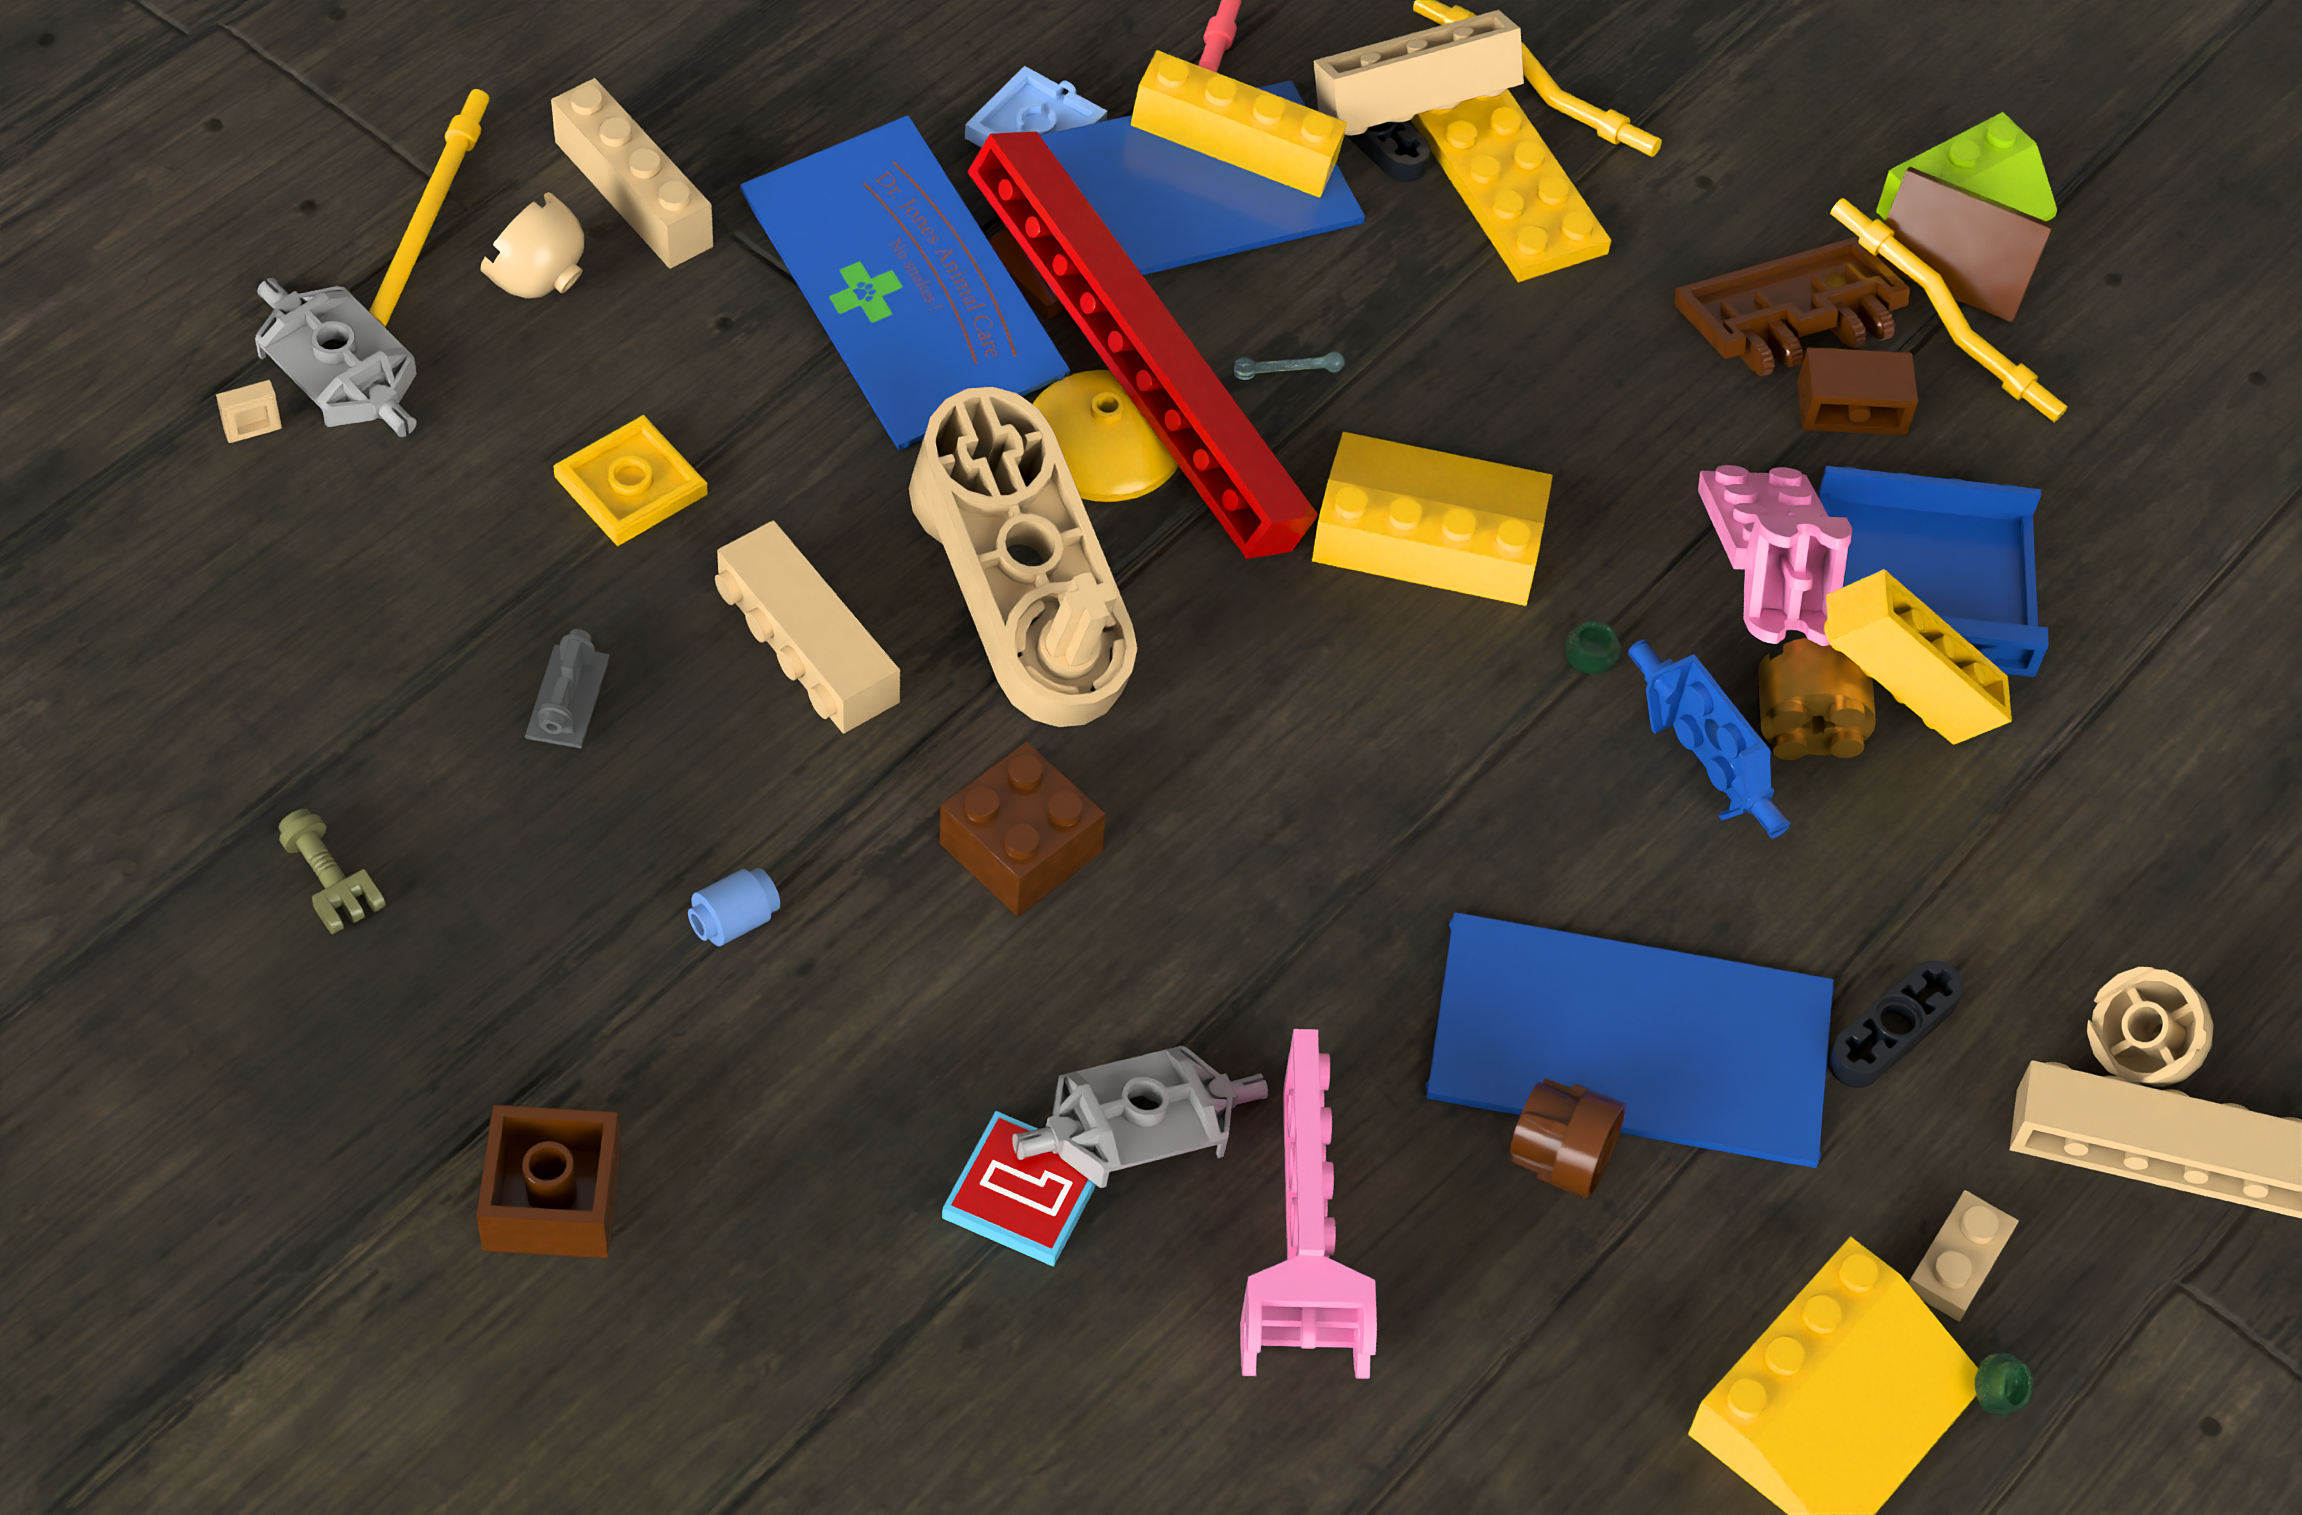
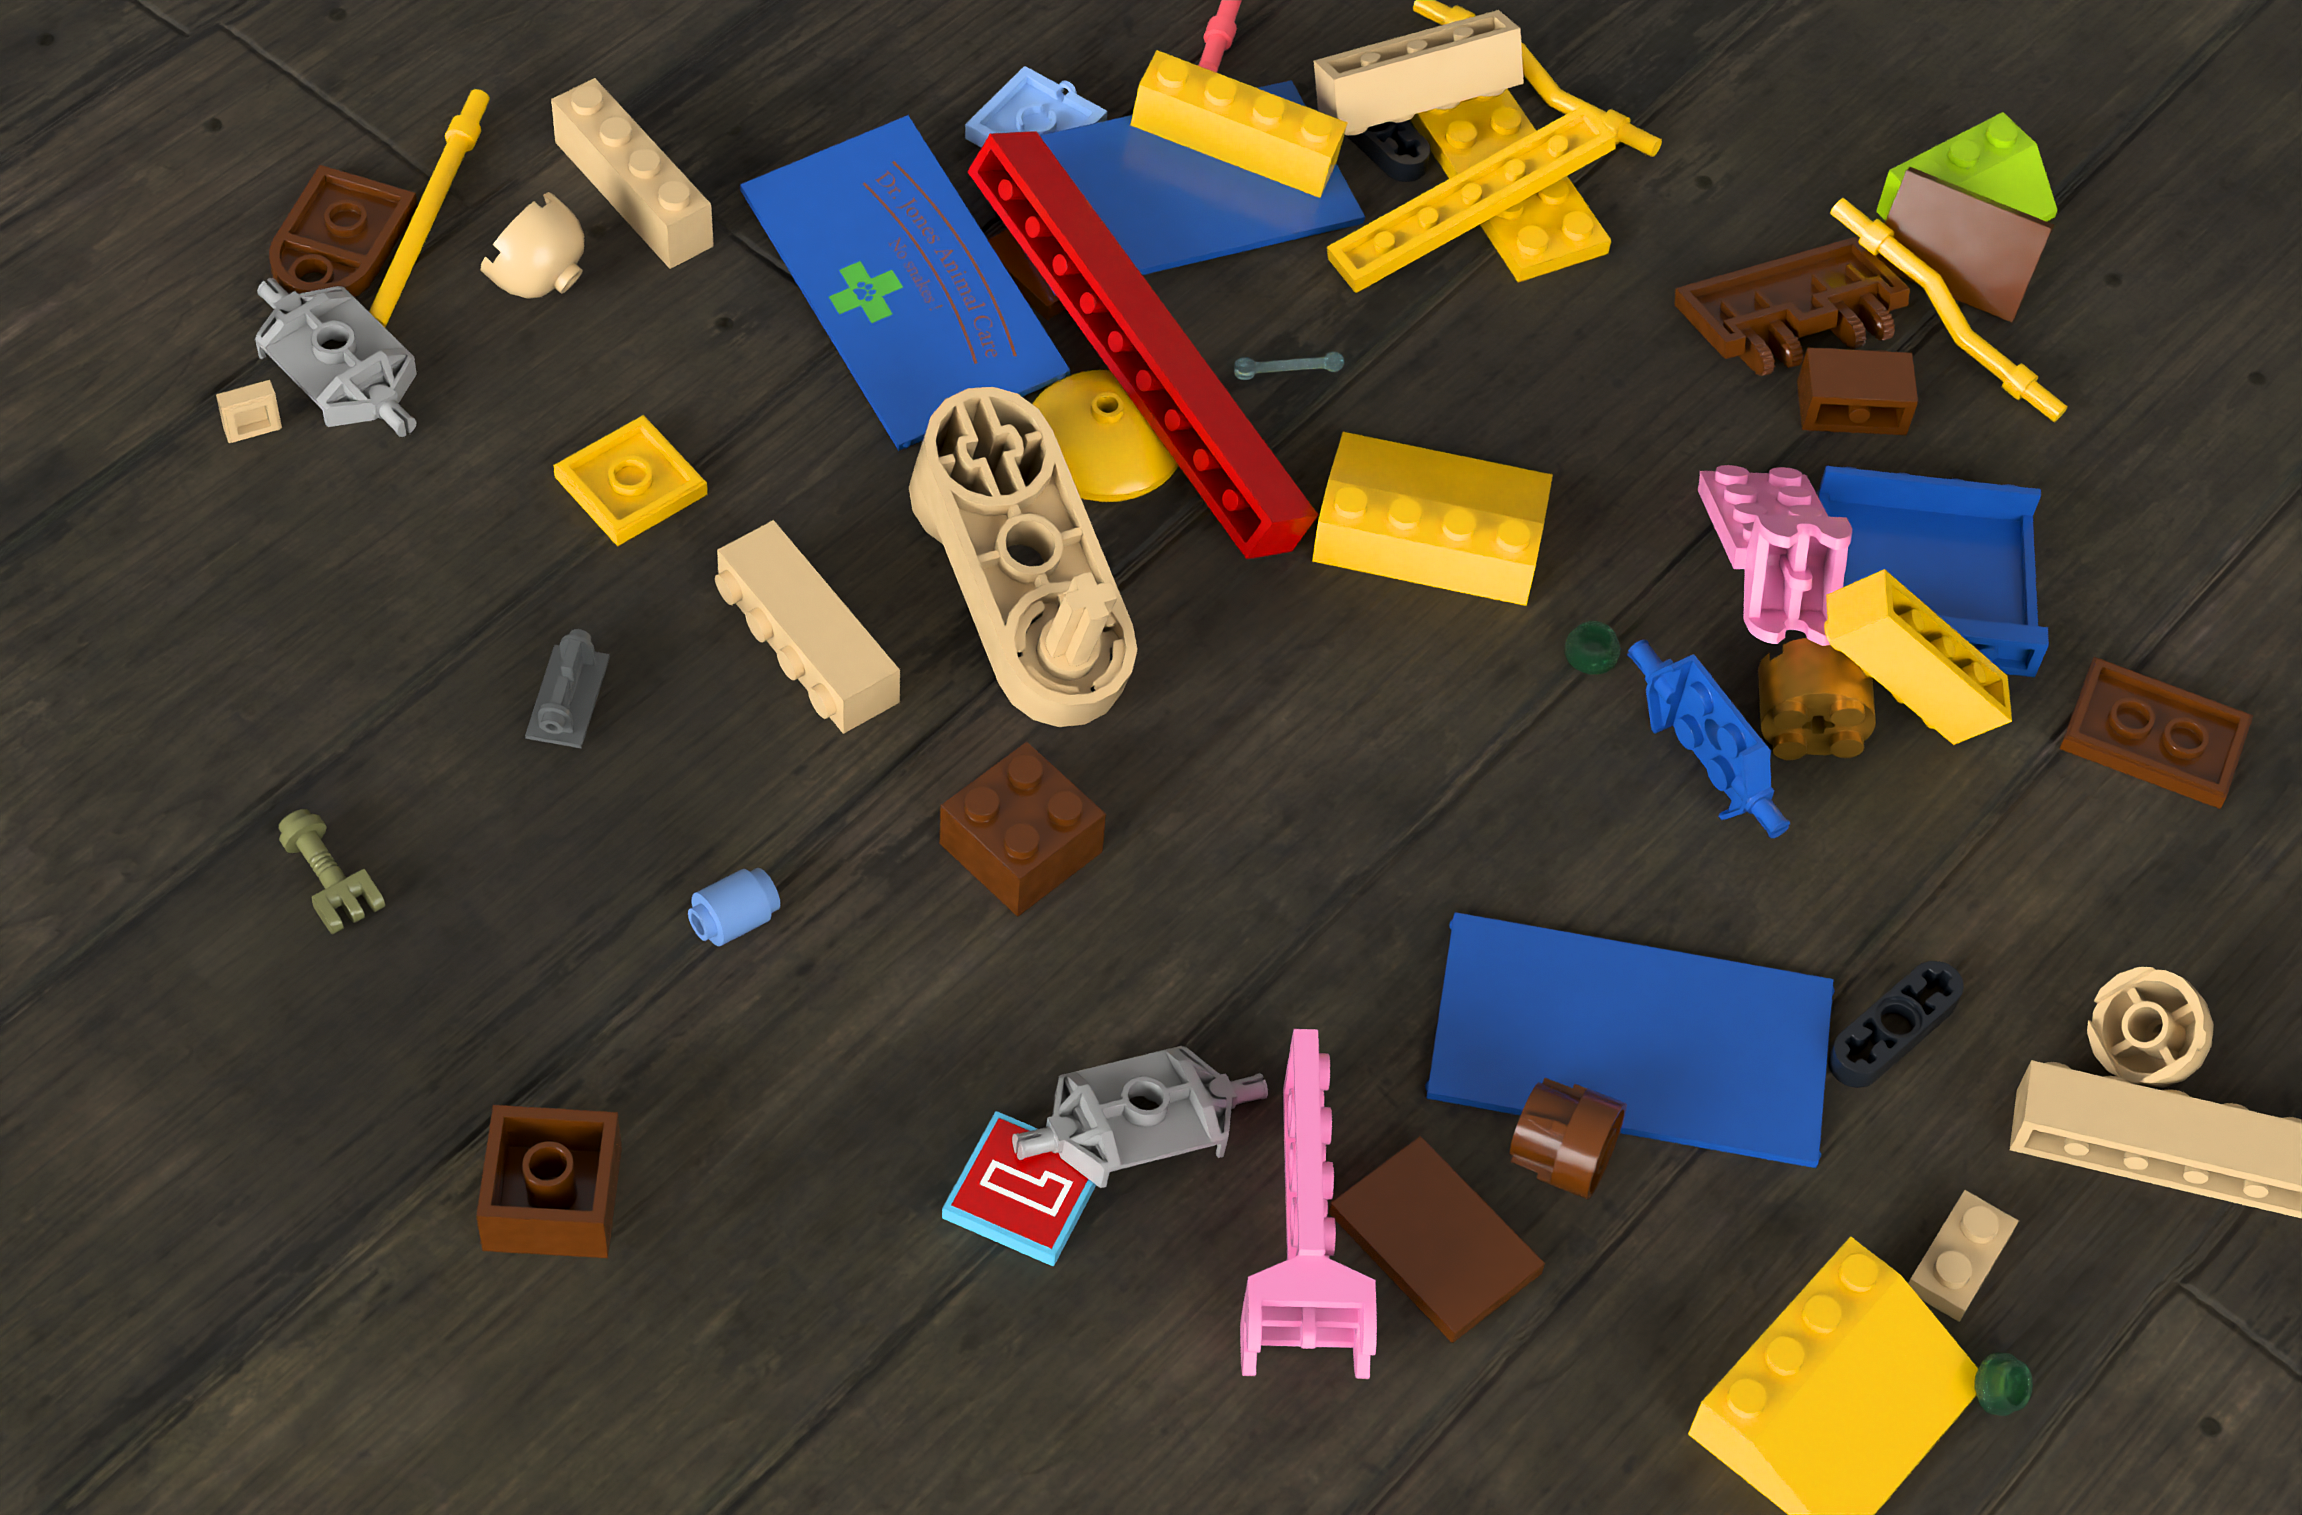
none -> reddish brown tile [269,165,417,298]
none -> yellow plate [1327,103,1616,293]
none -> reddish brown tile [1328,1136,1545,1343]
none -> reddish brown tile [2059,657,2253,809]

